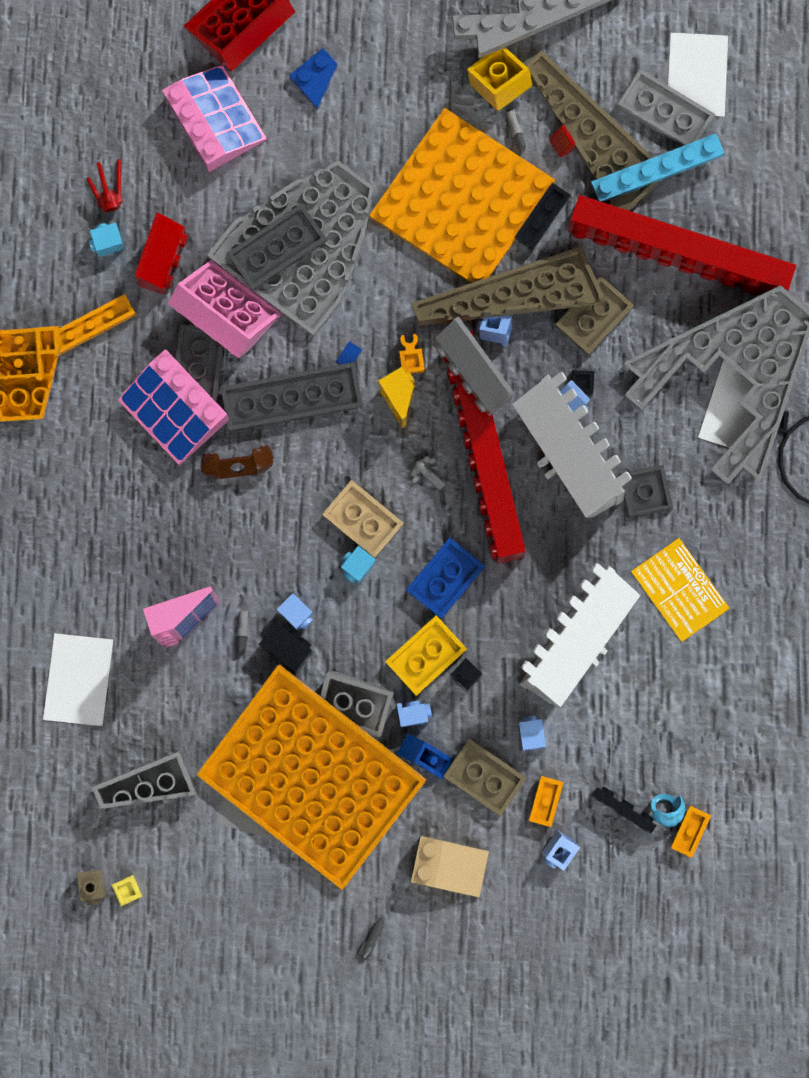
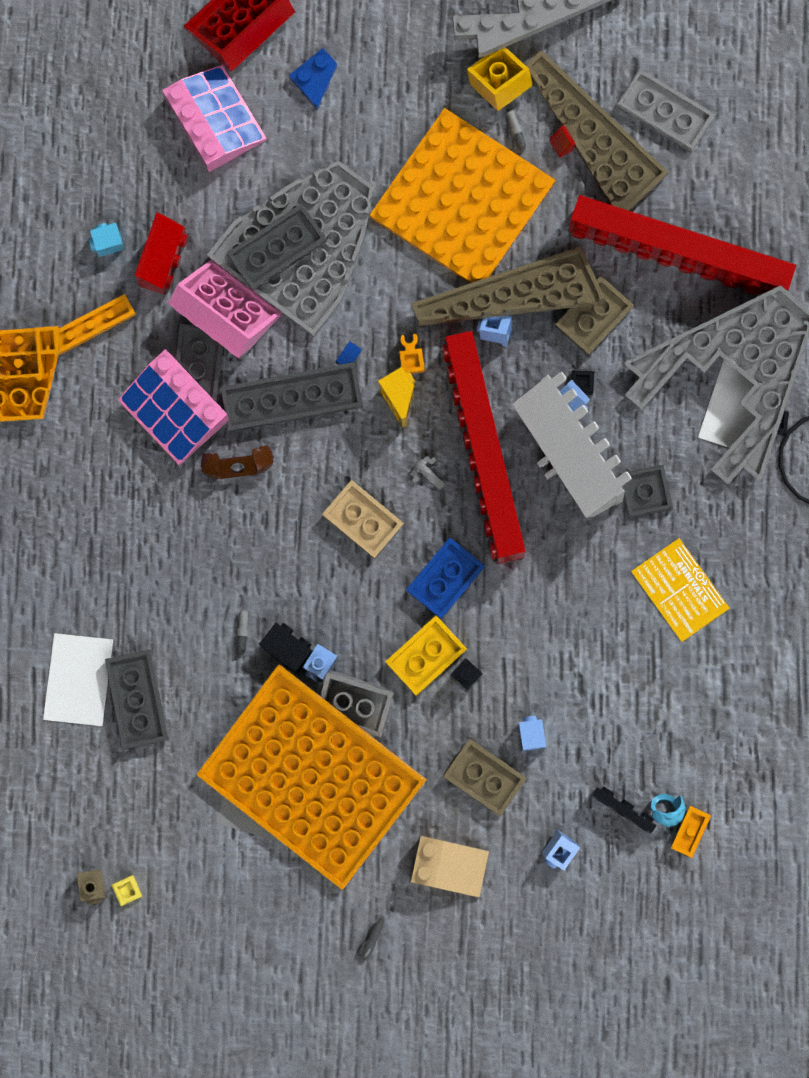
red plant [87,159,123,212] -> none
light grey wedge [92,750,197,809] -> none
bright pink slope [143,586,220,648] -> none
light blue brick [277,594,313,631] -> none
medium azure brick [341,546,377,584] -> none
light blue brick [397,701,432,728] -> none
blue slope [397,734,454,779] -> none
light grey slope [434,316,513,416] -> none
black plate [515,183,571,251] -> none
white piece [519,563,641,707] -> none
light orange plate [529,776,564,827] -> none
medium azure plate [591,134,725,202] -> none
white sticker [668,33,728,117] -> none
none -> dark grey plate [105,649,169,750]
none -> light blue brick [303,644,338,682]

